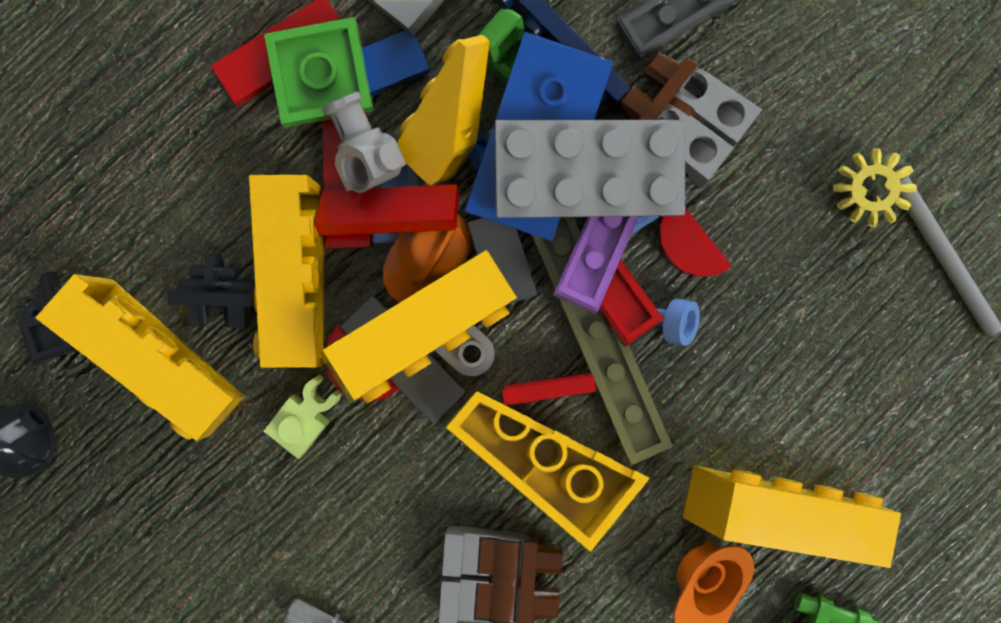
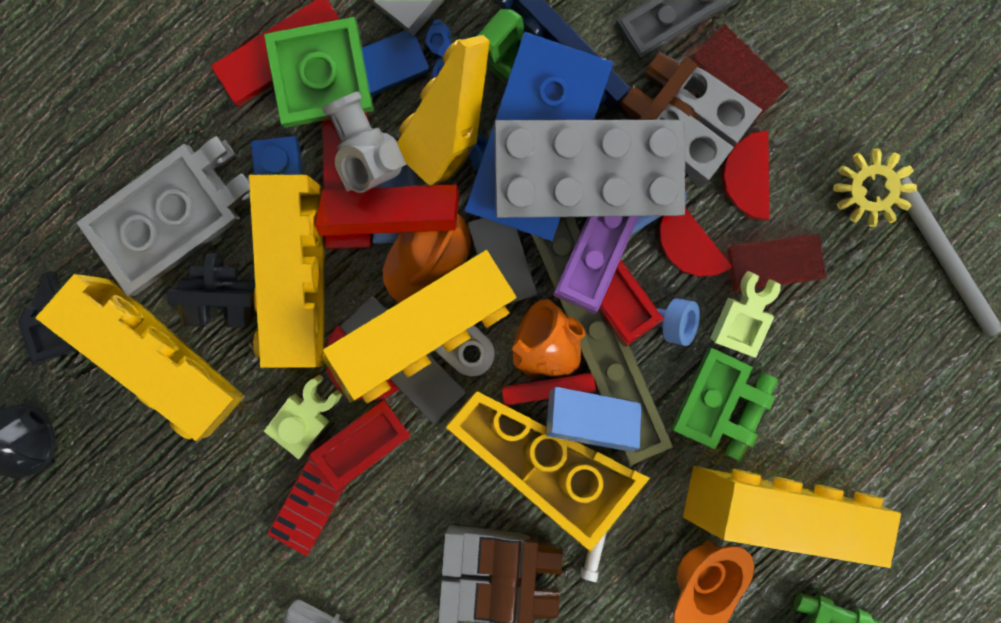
none -> light grey tile [76,136,250,296]
none -> blue plate [251,136,303,175]
none -> red tile [267,457,347,556]
none -> red tile [309,400,411,492]
none -> blue piece [425,19,452,78]
none -> orange helmet [512,299,585,379]
none -> medium blue tile [546,387,641,452]
none -> white piece [579,532,607,582]
none -> bright green plate [671,348,778,462]
none -> clear red tile [691,24,789,121]
none -> yellowish green plate [710,271,780,358]
none -> red tile [721,130,770,222]
none -> clear red tile [727,234,826,292]

